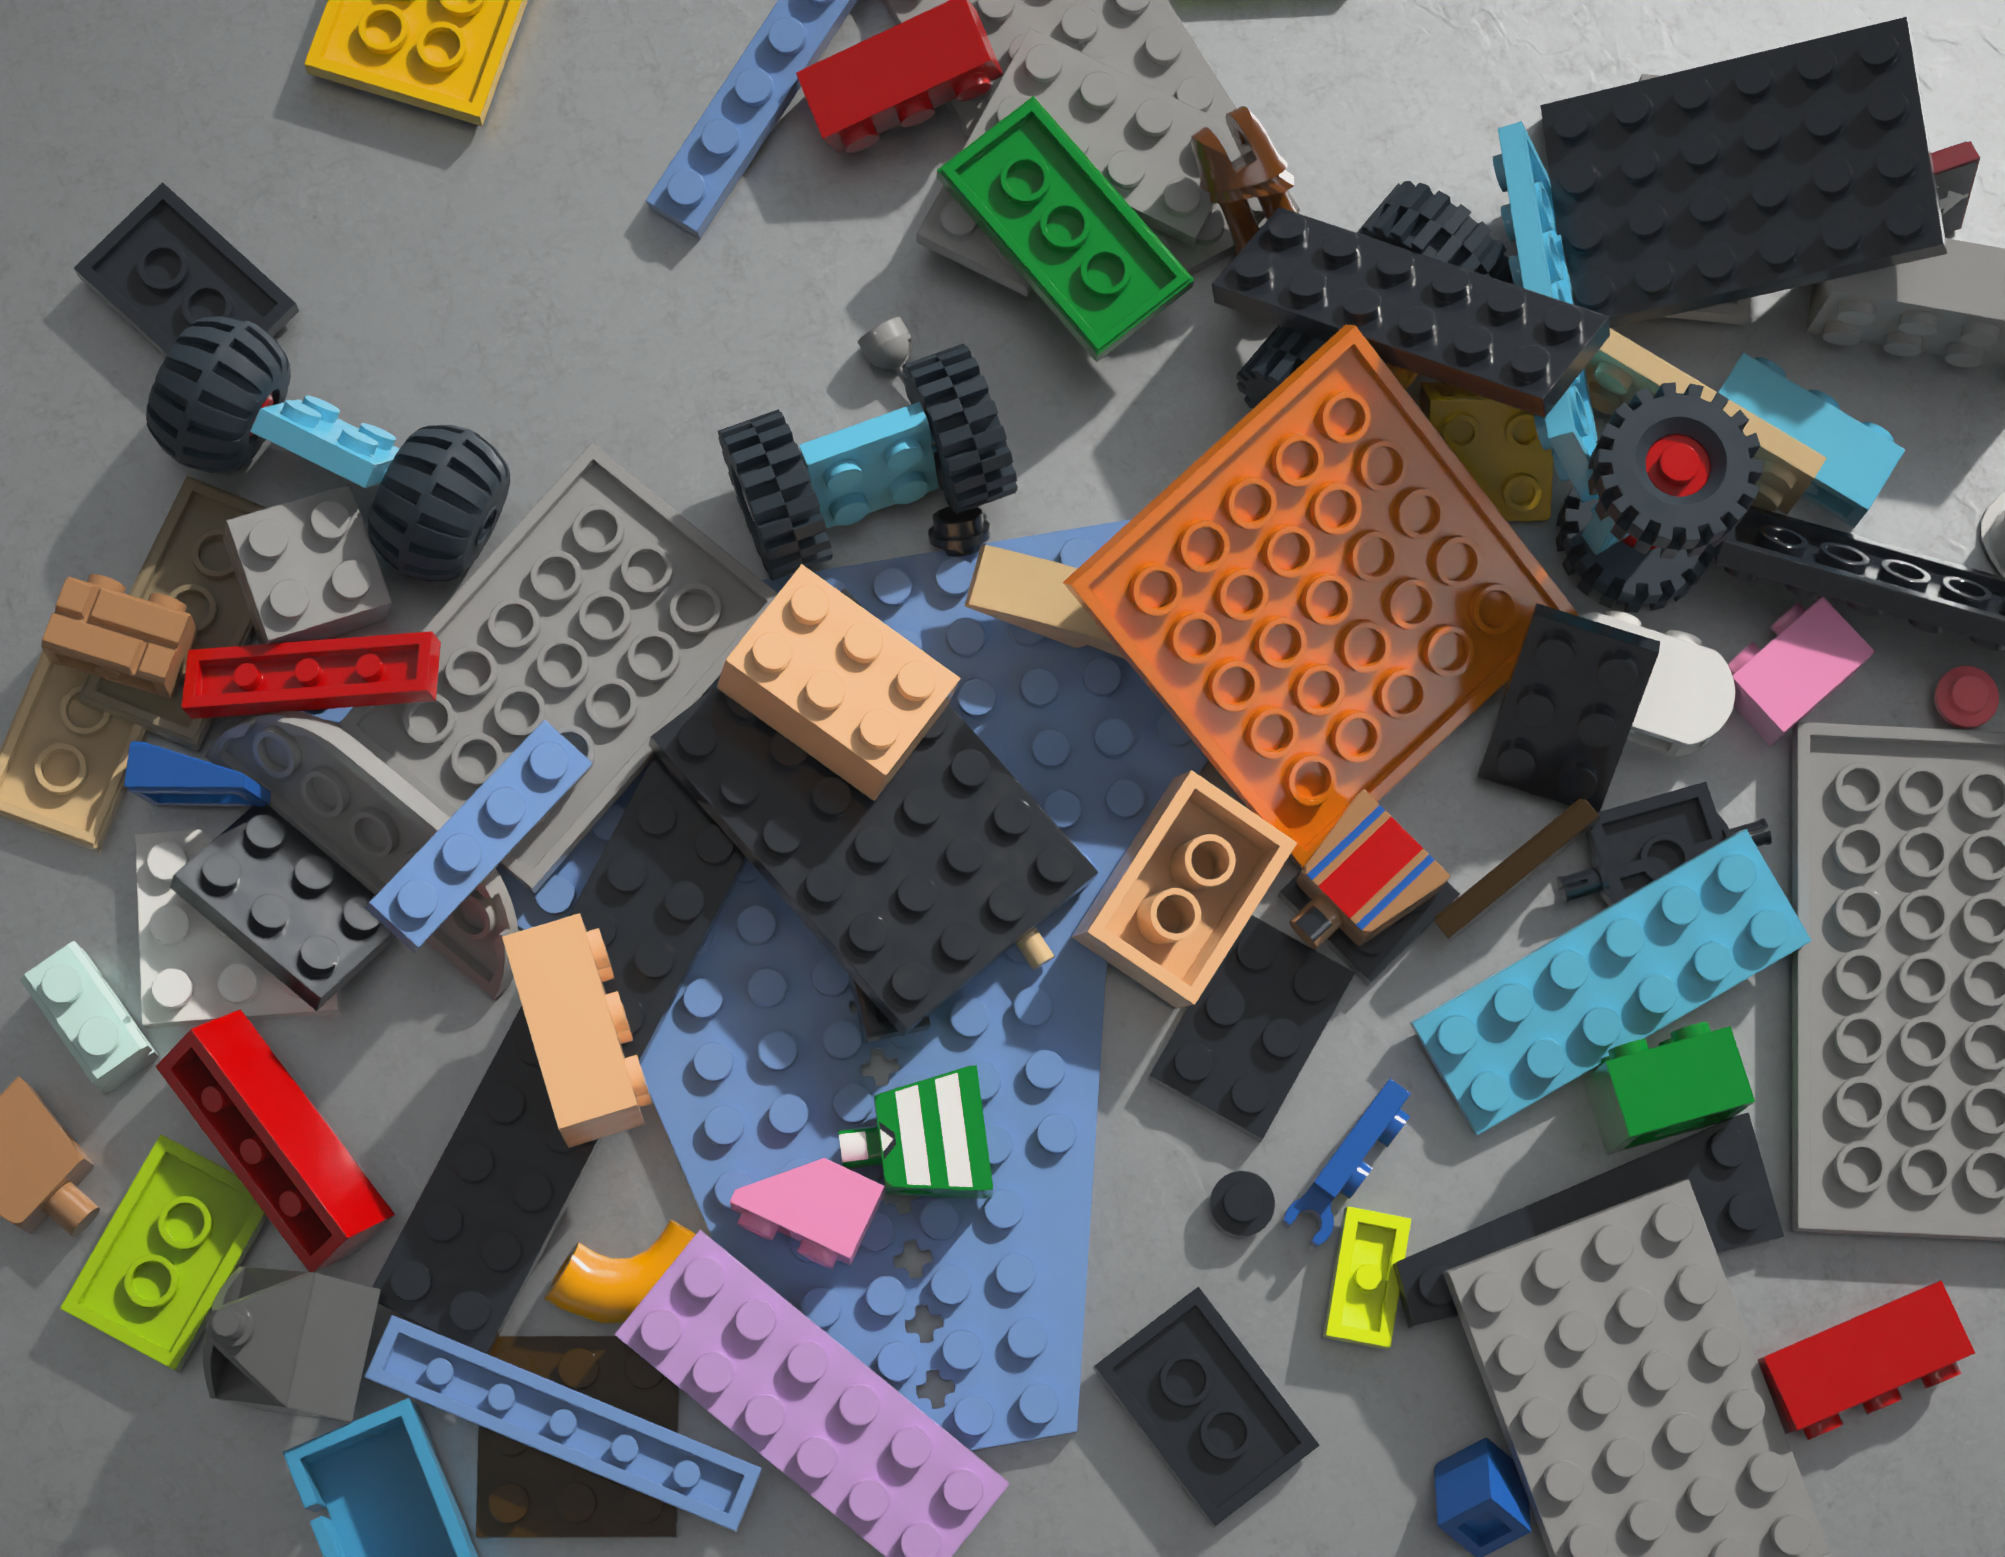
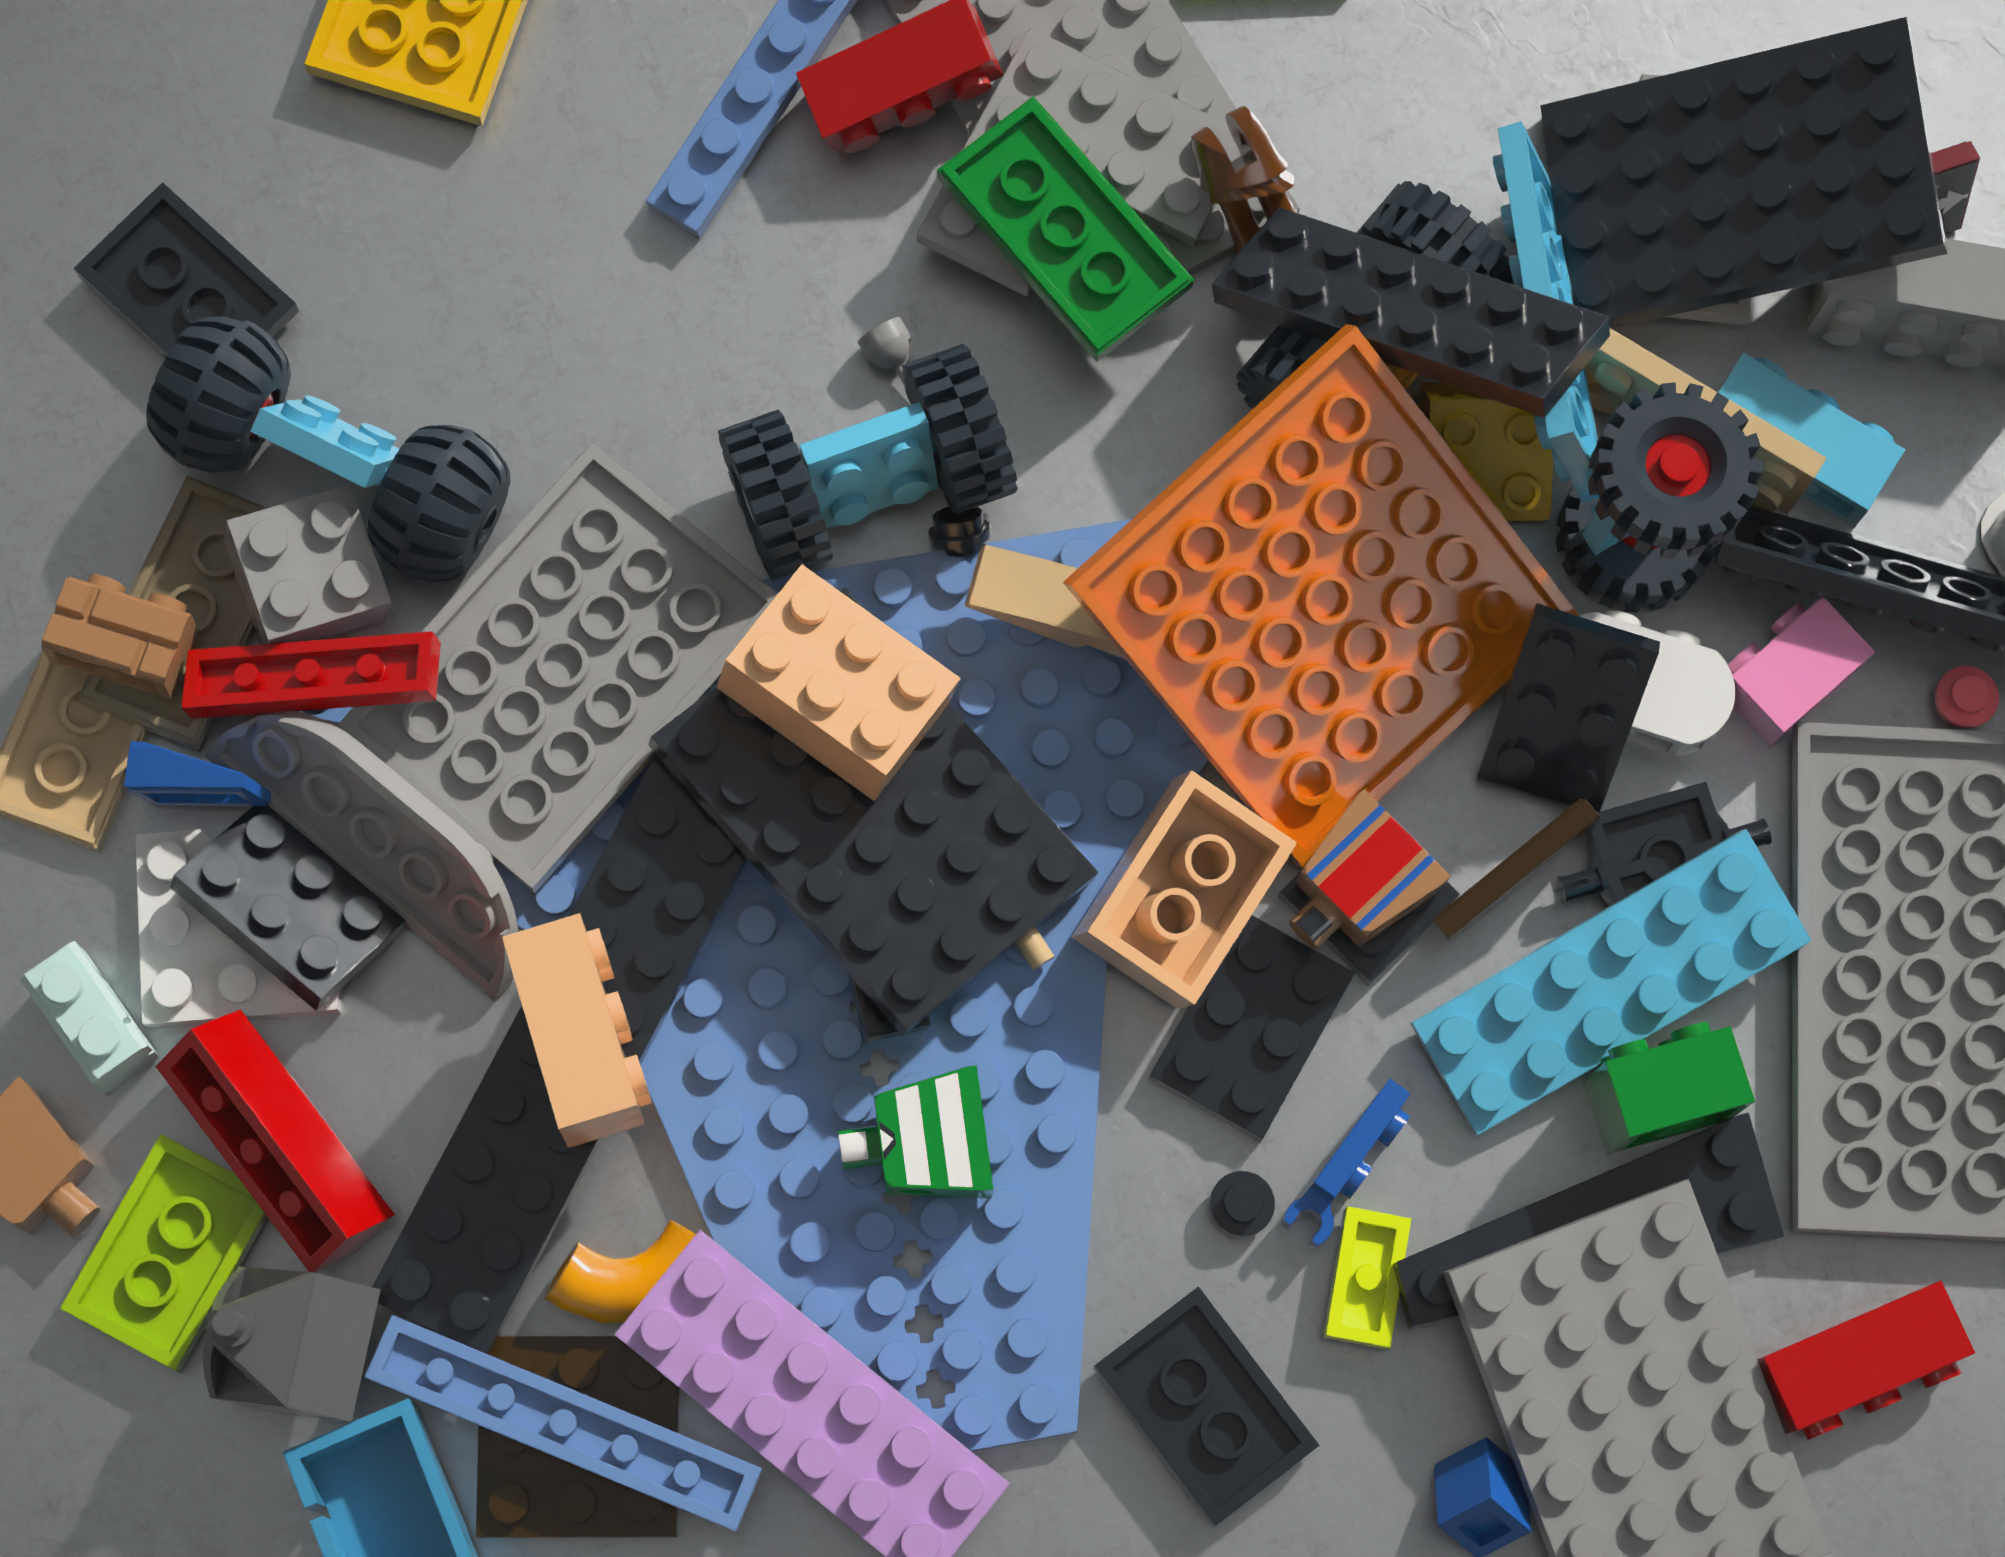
medium blue plate [365,720,593,953] -> none
bright pink slope [730,1158,884,1269] -> none

